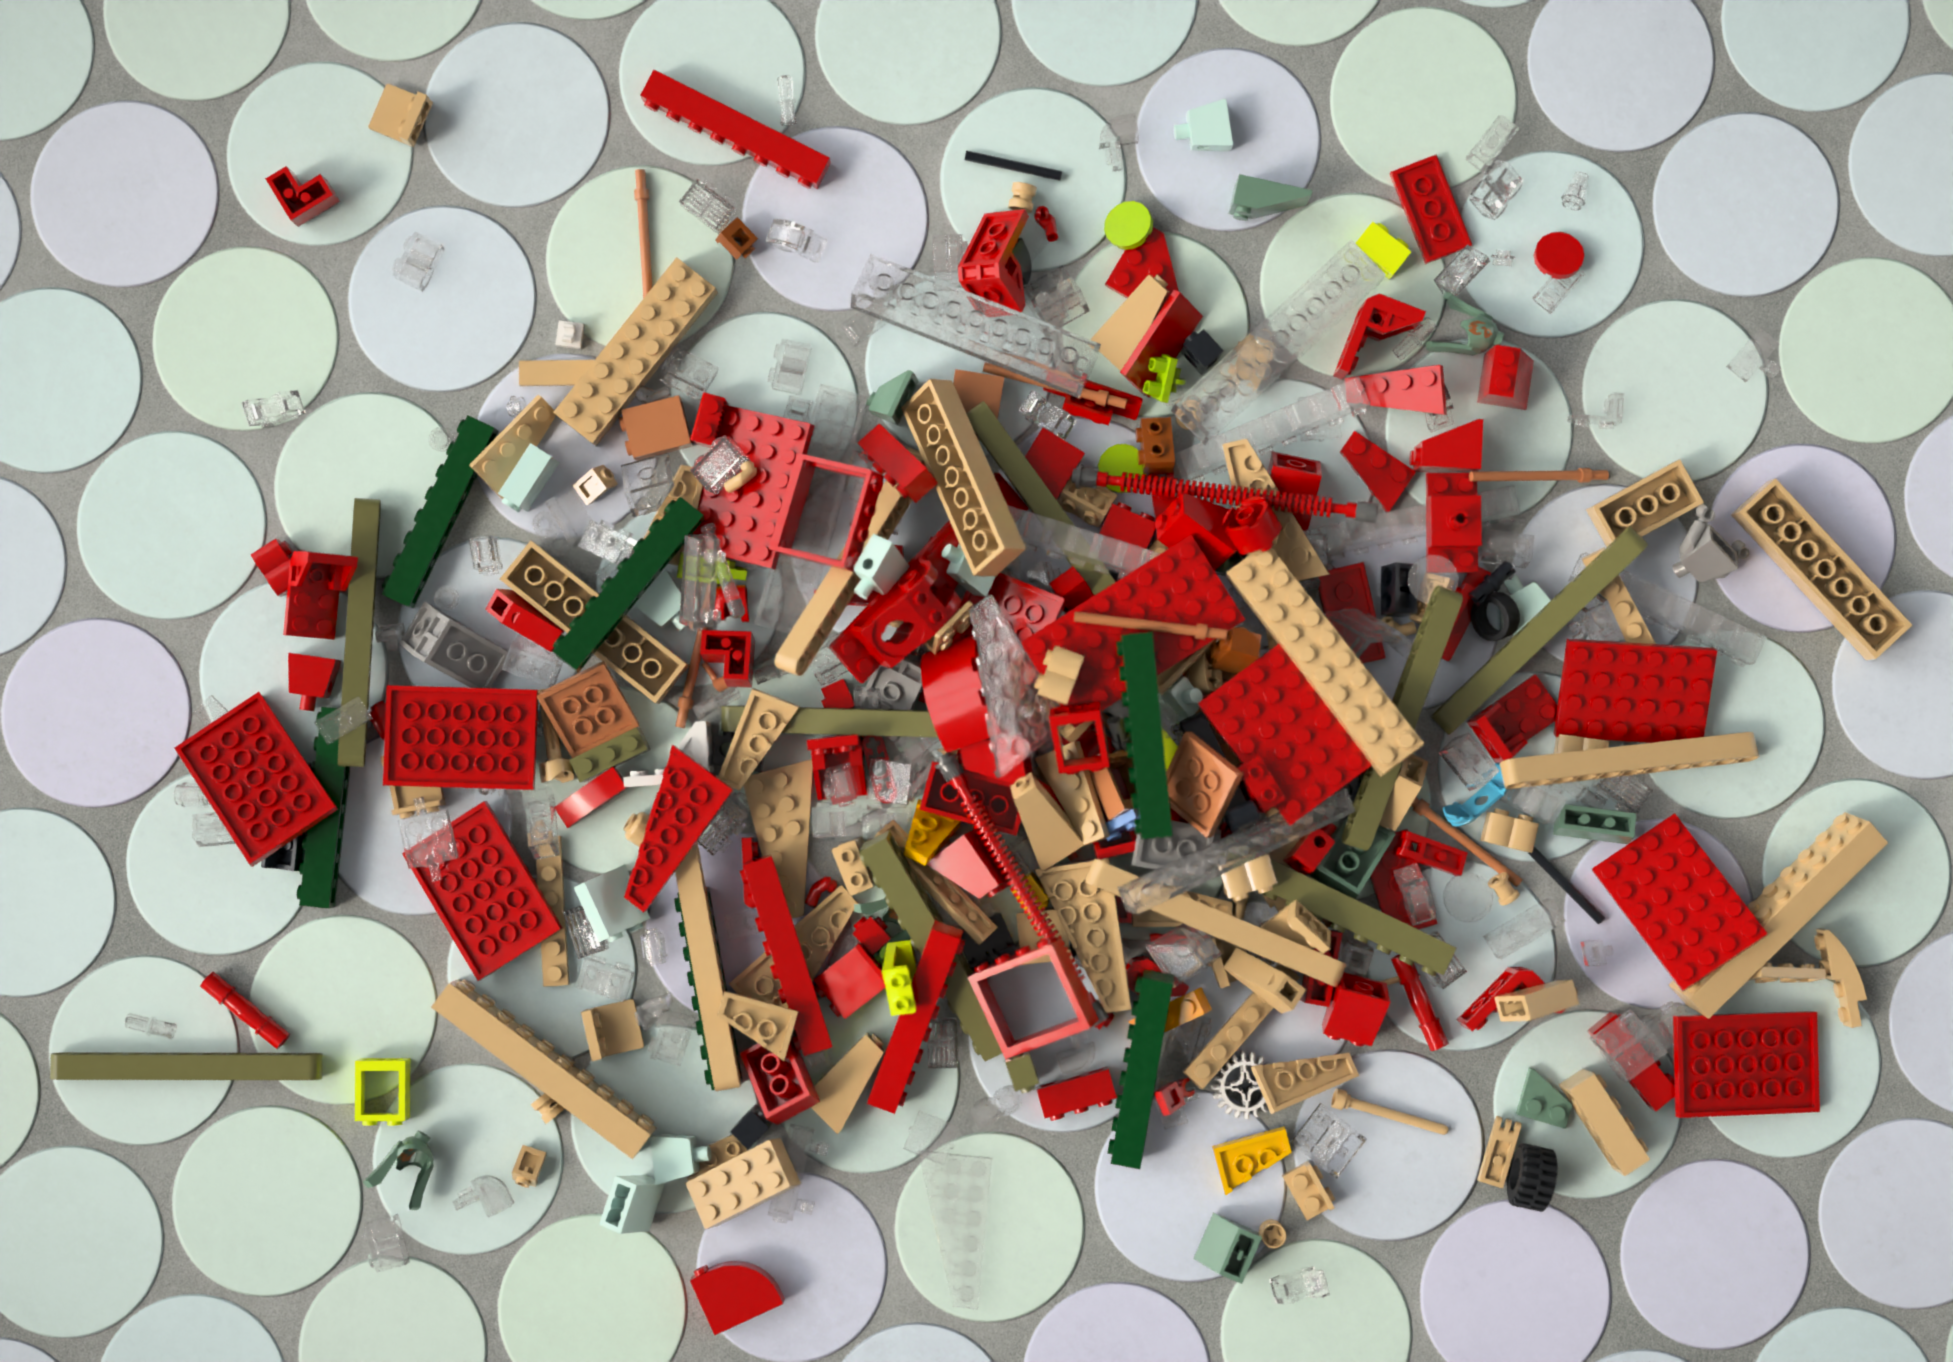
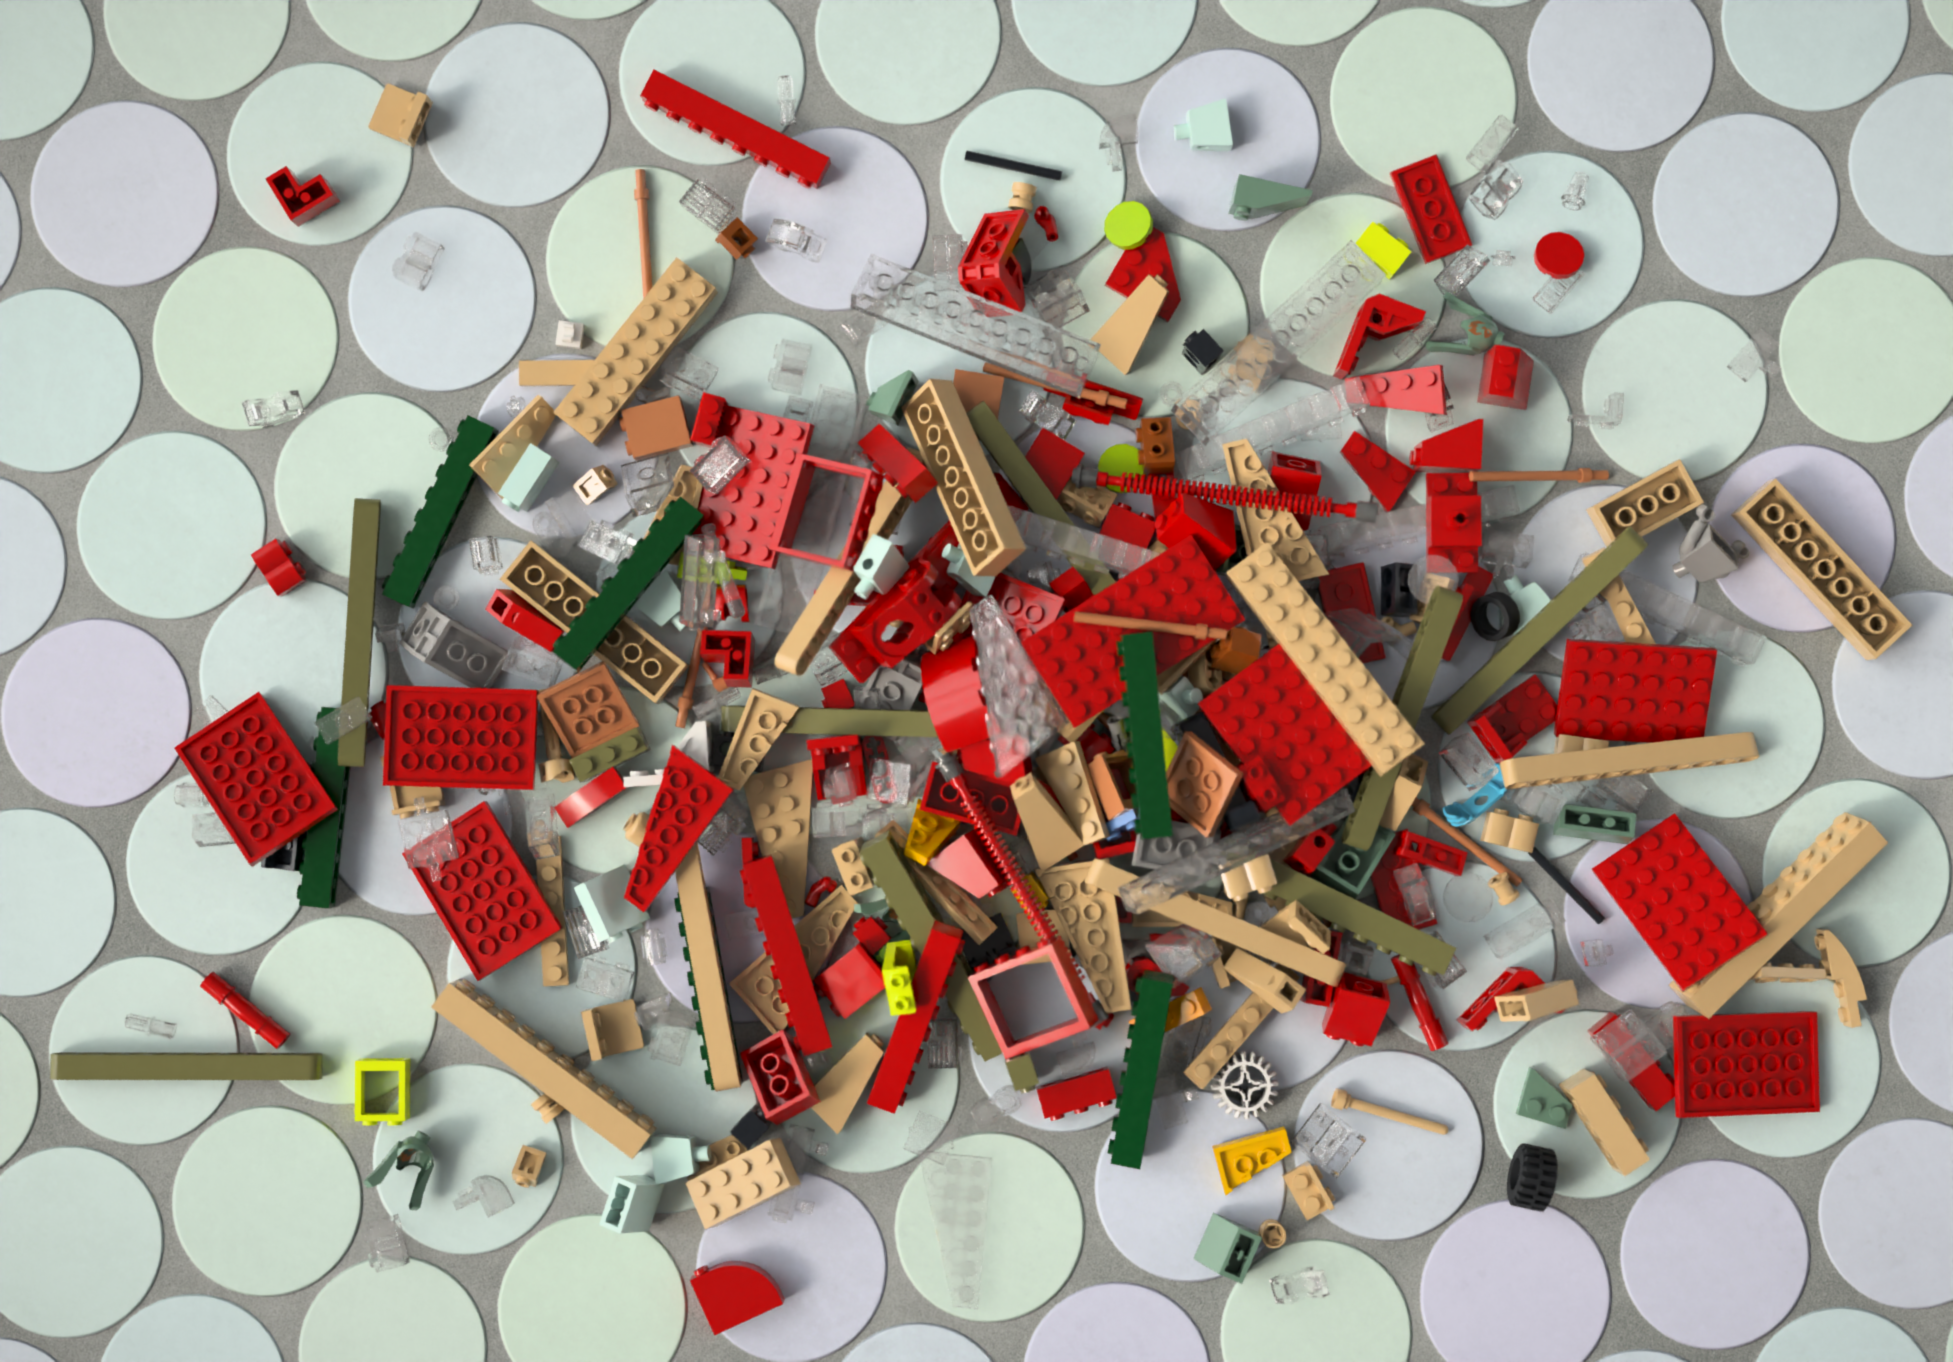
red bracket [283,551,358,640] -> none
red torso [288,653,341,711] -> none
tan wing [718,991,798,1061] -> none
tan arm [724,461,757,493] -> none
tan brick [1034,646,1084,705] -> none
red window [1049,701,1110,775] -> none
red tile [1120,290,1203,398] -> none
lime hips [1143,354,1186,403] -> none
red plate [1154,1078,1195,1116] -> none
red brick [1222,496,1282,555] -> none
tan wing [1251,1053,1359,1114] -> none
black pin [1468,561,1516,605] -> none
tan hinge [1477,1116,1521,1188] -> none

